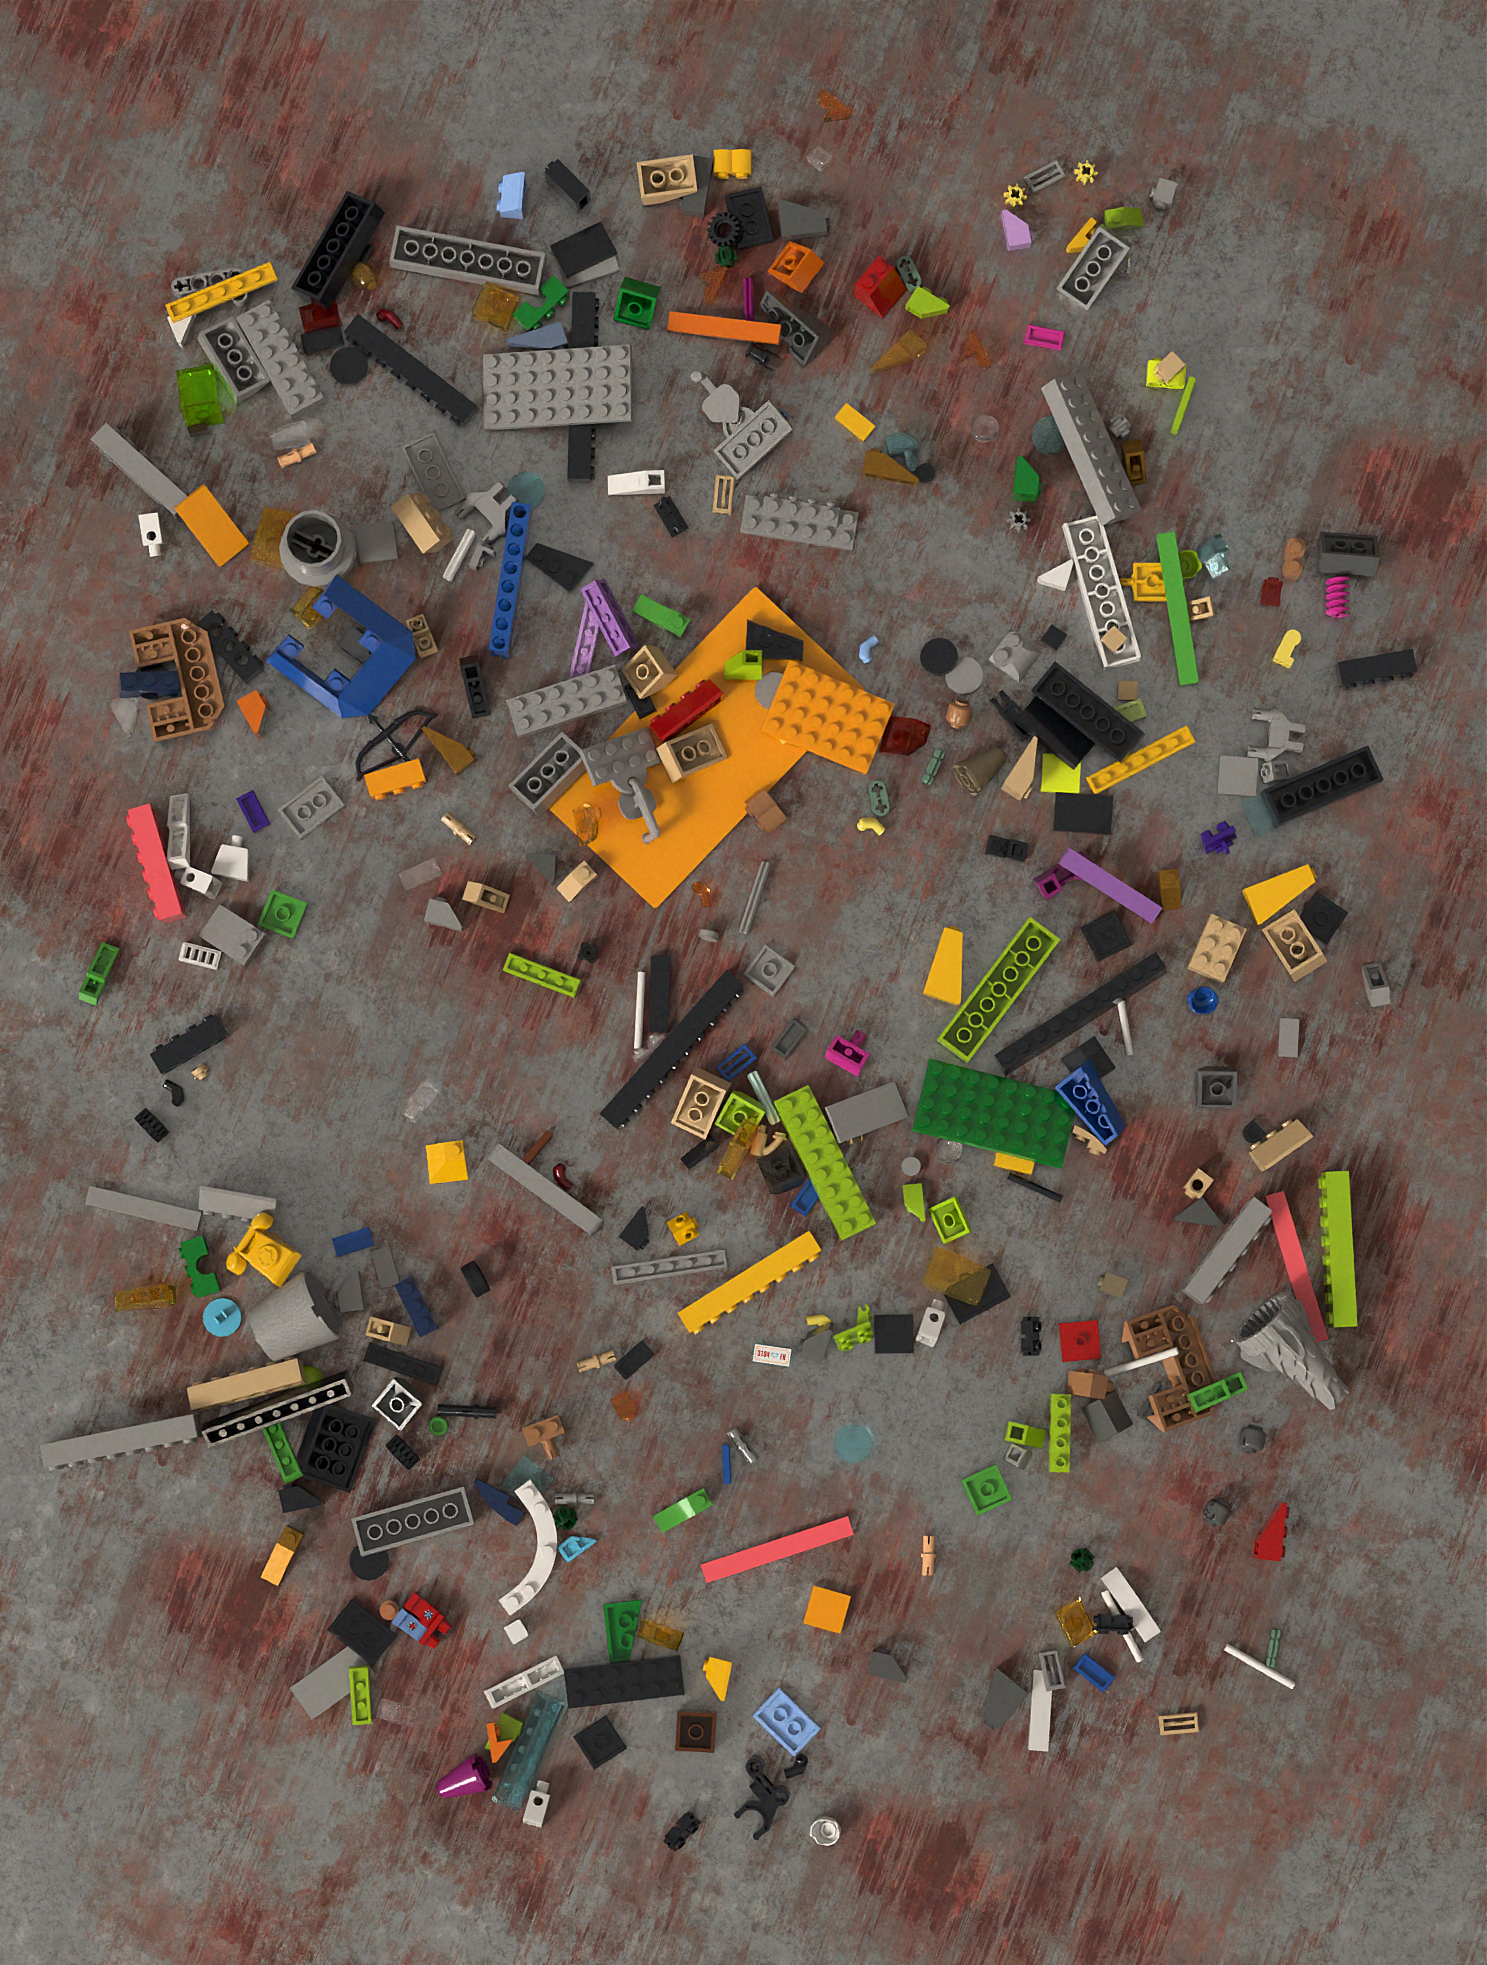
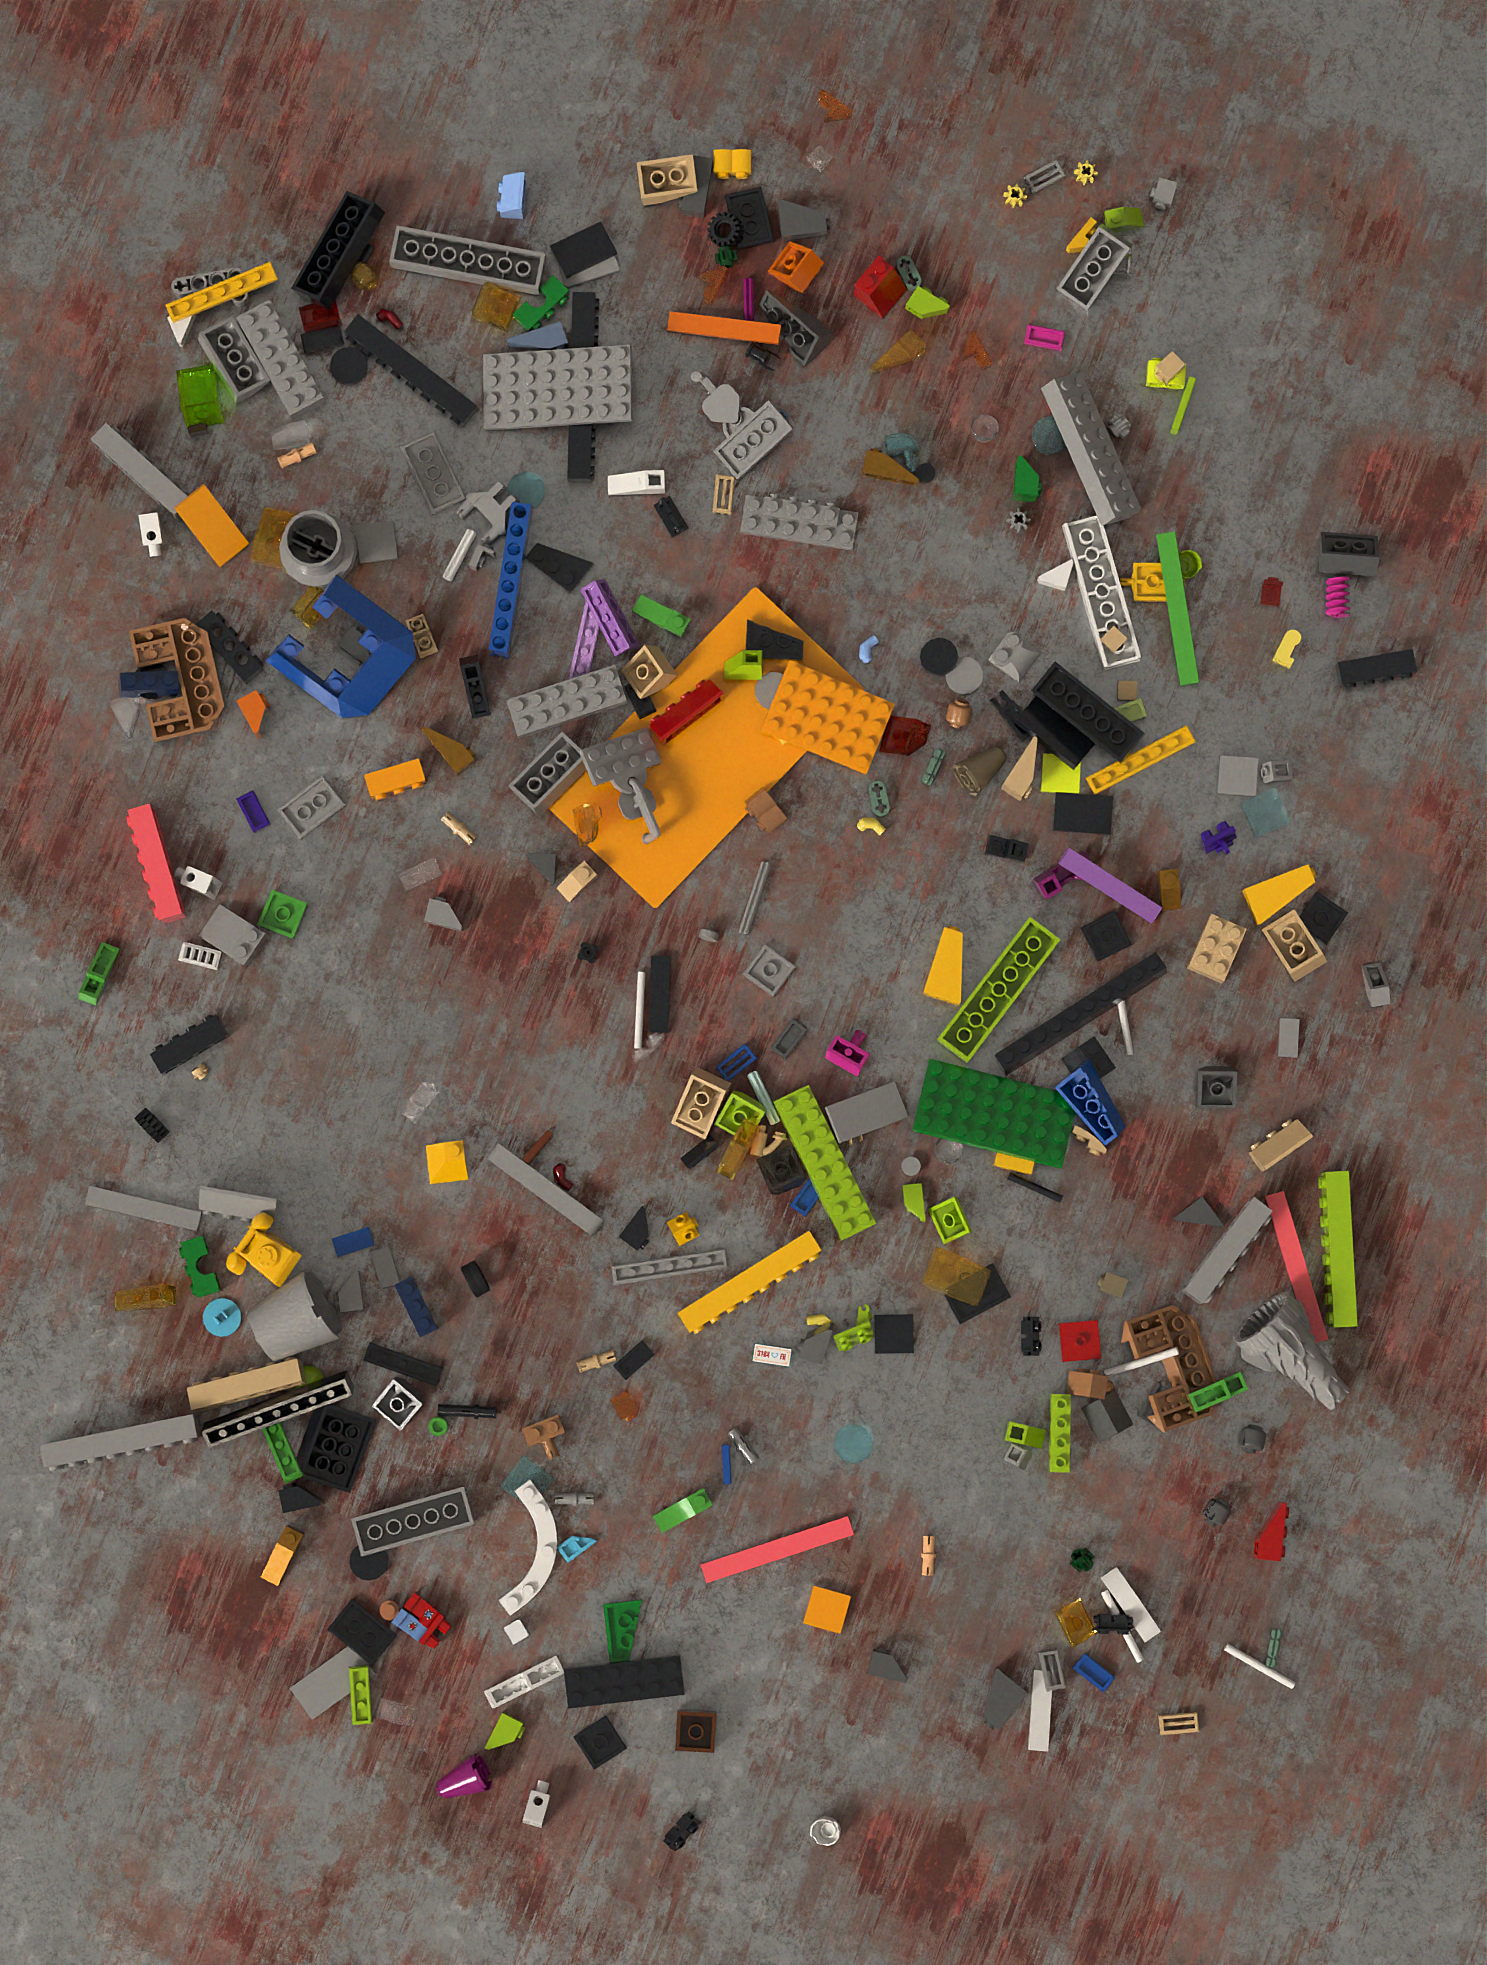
black arm [163,1079,185,1106] -> none
white slope [167,793,190,870] -> none
white torso [211,835,250,882] -> none
black piece [355,710,437,782] -> none
tan slope [365,1316,411,1346] -> none
black tyre [385,1435,420,1470] -> none
tan brick [391,492,455,554] -> none
tan slope [462,881,510,913] -> none
dark blue slope [474,1478,524,1526] -> none
orange slope [486,1721,514,1763] -> none
clear light blue brick [492,1691,566,1811] -> none
lime tile [503,953,581,998] -> none
black brick [545,159,591,214] -> none
dark green gear [553,1506,578,1530] -> none
black brick [600,969,744,1130] -> none
green slope [613,277,661,330] -> none
clear yellow slope [636,1618,684,1651] -> none
tan slope [656,724,728,783] -> none
clear orange arm [691,882,711,908] -> none
yellow slope [703,1656,732,1701] -> none
black piece [734,1756,790,1840] -> none
light blue tile [752,1687,821,1756] -> none
black arm [784,1754,808,1779] -> none
yellow tile [834,403,876,442] -> none
white torso [915,1299,946,1347] -> none
bright green plate [961,1464,1012,1516] -> none
lavender slope [1001,209,1034,251] -> none
black tile [1041,624,1067,651] -> none
pearl gold slope [1121,439,1147,485] -> none
tan brick [1183,1168,1214,1199] -> none
tan slope [1187,596,1215,622] -> none
blue hair [1187,986,1219,1015] -> none
clear light blue brick [1197,533,1230,579] -> none
black tile [1242,1120,1266,1143] -> none
light grey connector [1247,707,1306,762] -> none
black brick [1260,745,1384,828] -> none
medium nougat brick [1281,538,1305,581] -> none

